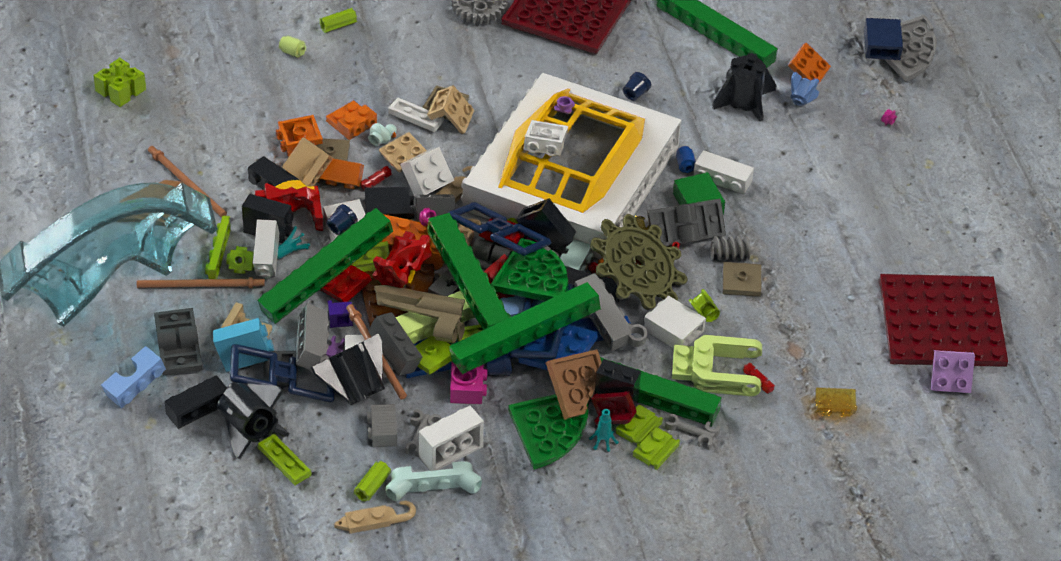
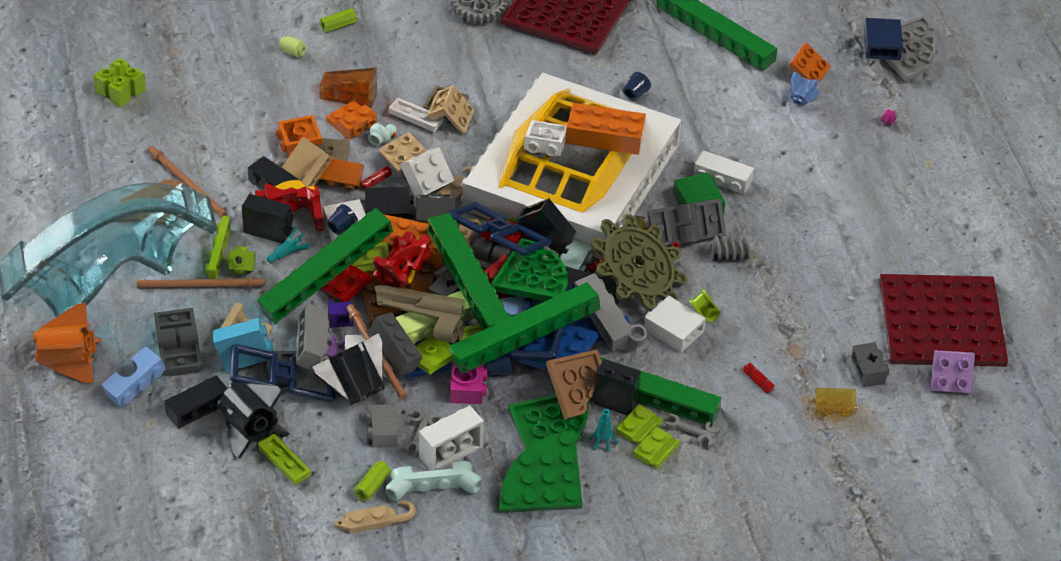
white brick [253,220,280,278] -> none
dark pink plate [419,208,436,226] -> none
medium lavender plate [554,96,575,114] -> none
dark red bracket [591,392,637,425] -> none
yellowish green plate [672,335,762,396] -> none
blue brick [676,146,696,173] -> none
black brick [712,53,777,122] -> none
dark tan plate [722,262,761,296] -> none
none -> orange brick [33,303,102,383]
none -> clear orange wedge [319,67,377,108]
none -> green plate [499,430,583,513]
none -> orange brick [566,103,646,155]
none -> dark grey brick [851,342,889,387]

